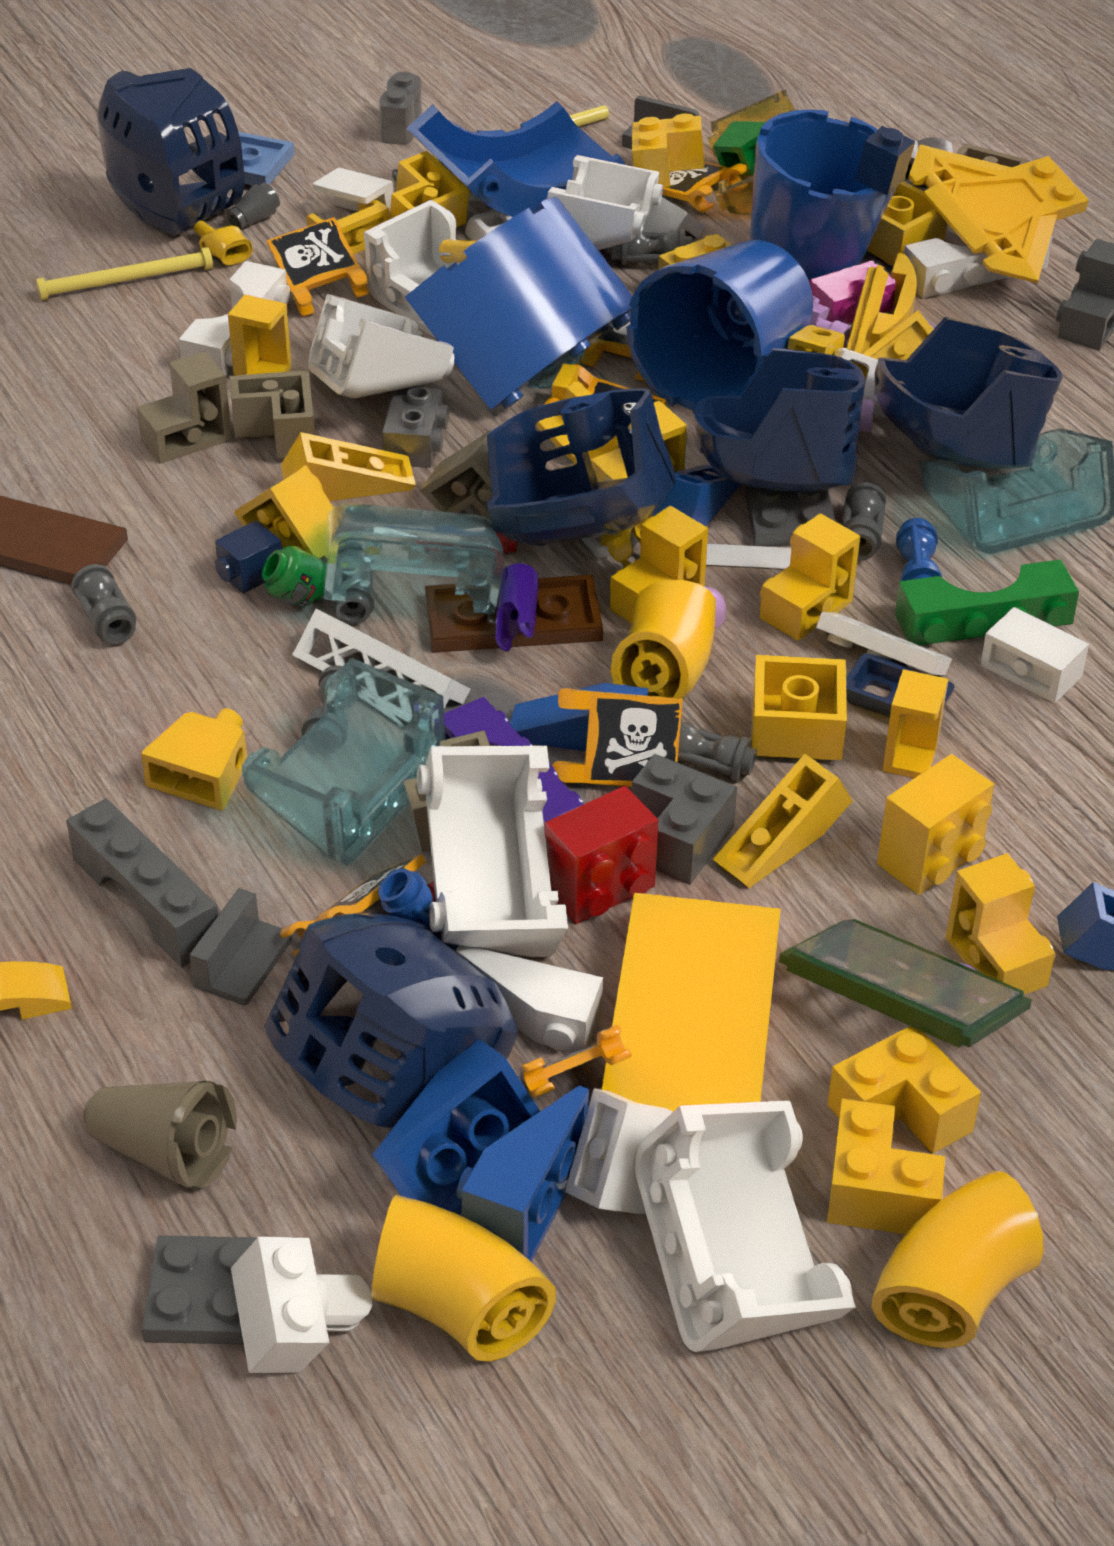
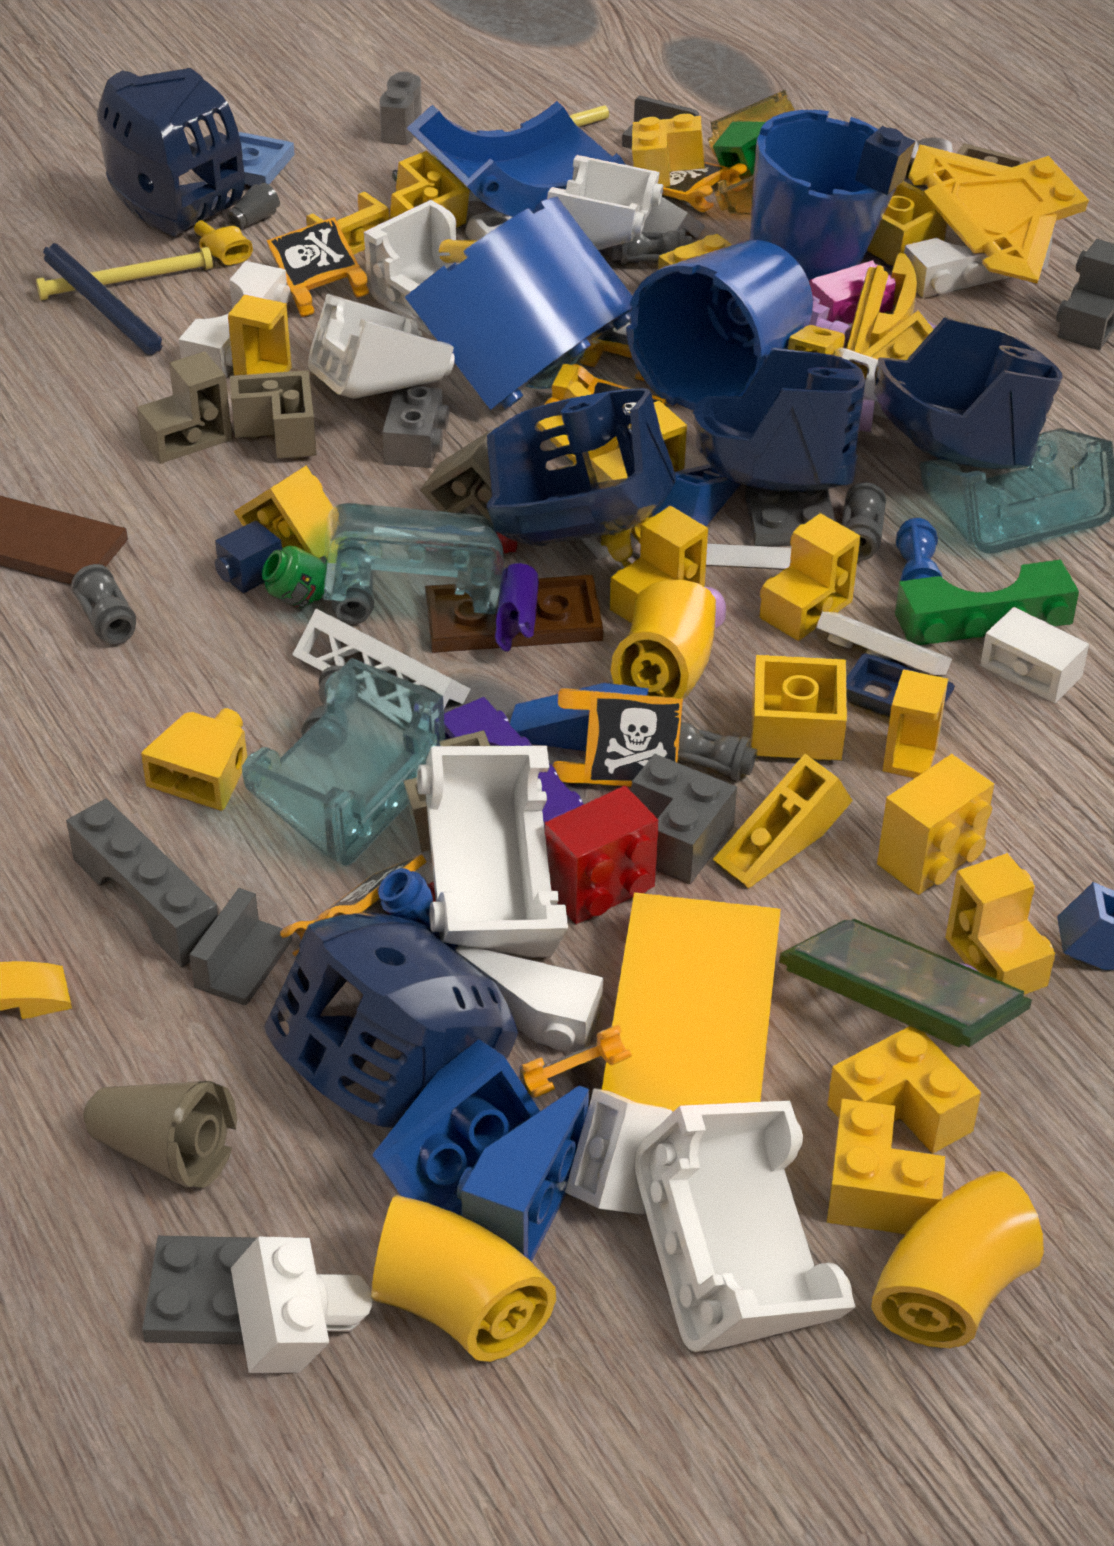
yellow slope [281,432,416,501] -> none
white panel [313,168,394,218] -> none
none -> dark blue axle [43,243,163,355]

